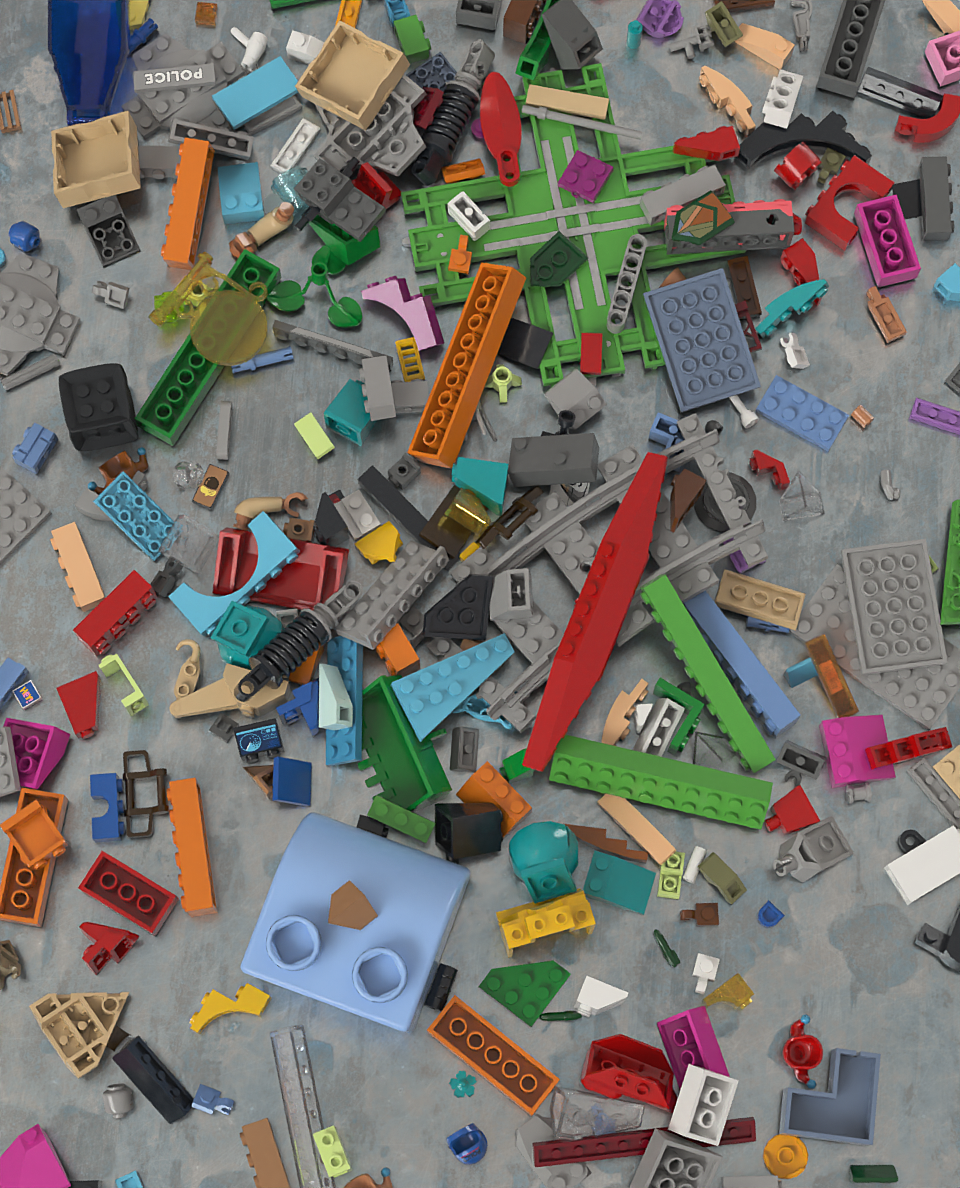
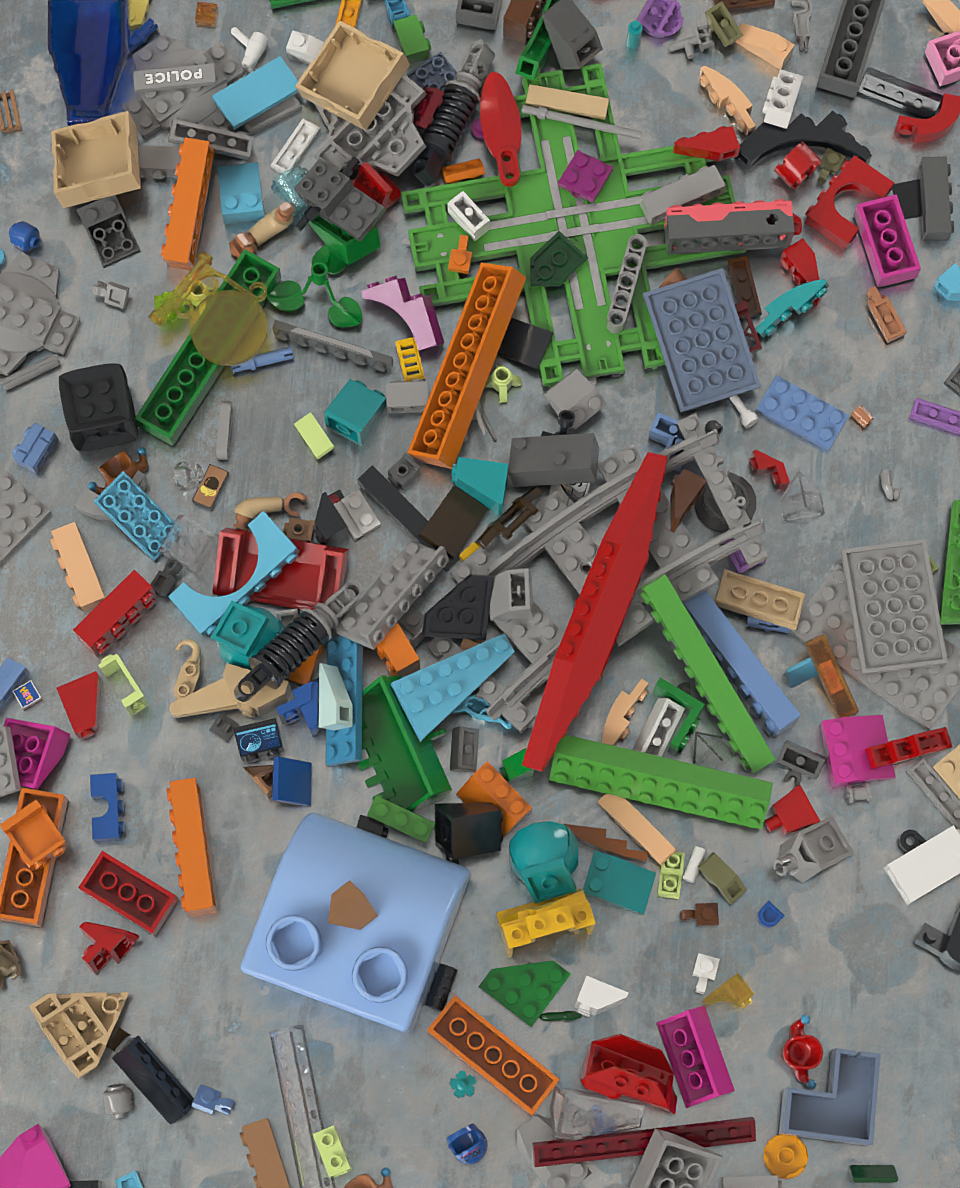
dark brown bar [122,750,169,838] -> none
yellow arch [190,983,271,1034] -> none
yellow slope [354,521,403,564] -> none
light grey brick [359,356,396,421] -> none
clear yellow slope [444,488,491,536] -> none
red tile [580,333,602,375] -> none
white slope [634,703,653,734] -> none
dark green piece [653,929,680,967] -> none
white slope [668,1064,739,1146] -> none
tile [671,190,735,245] -> none
white plate [780,333,810,369] -> none

